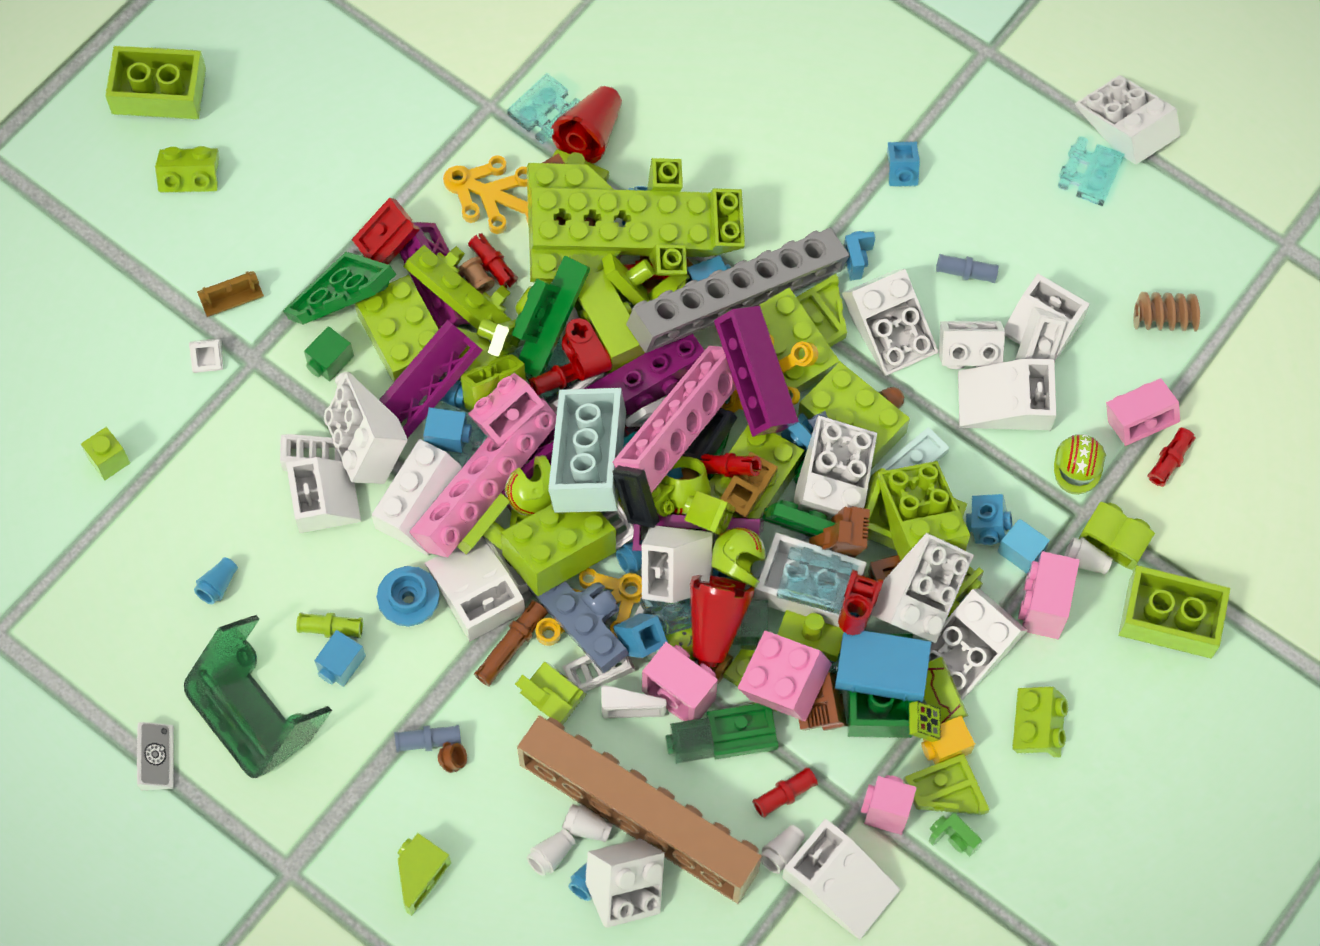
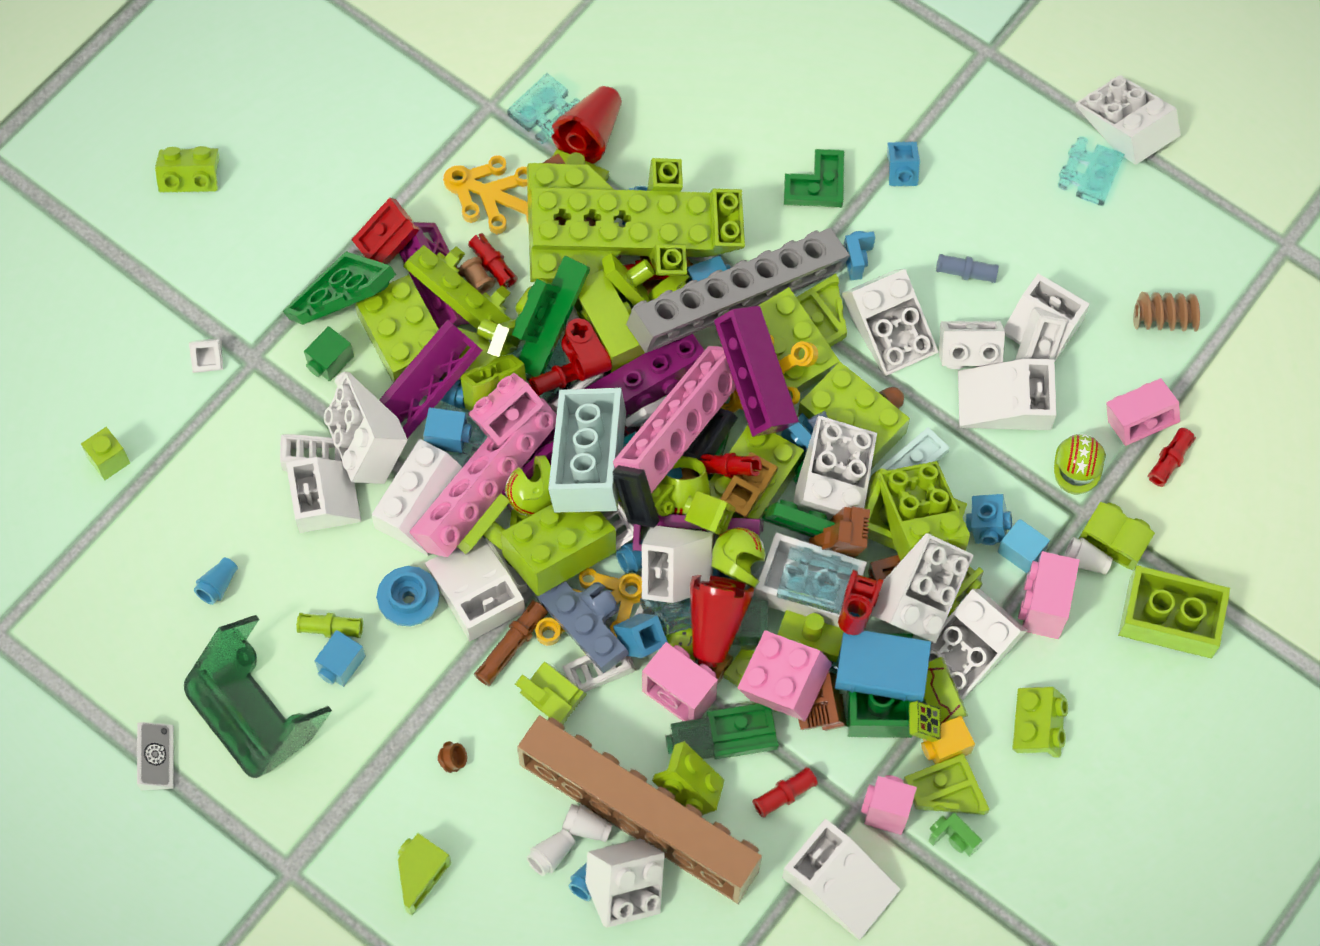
lime brick [105,46,206,119] -> none
pearl gold hinge [197,271,264,317] -> none
sand blue pin [394,725,461,752] -> none
white slope [601,685,666,719] -> none
white cone [761,825,805,874] -> none
none -> lime bracket [652,741,725,815]
none -> green plate [784,149,844,207]

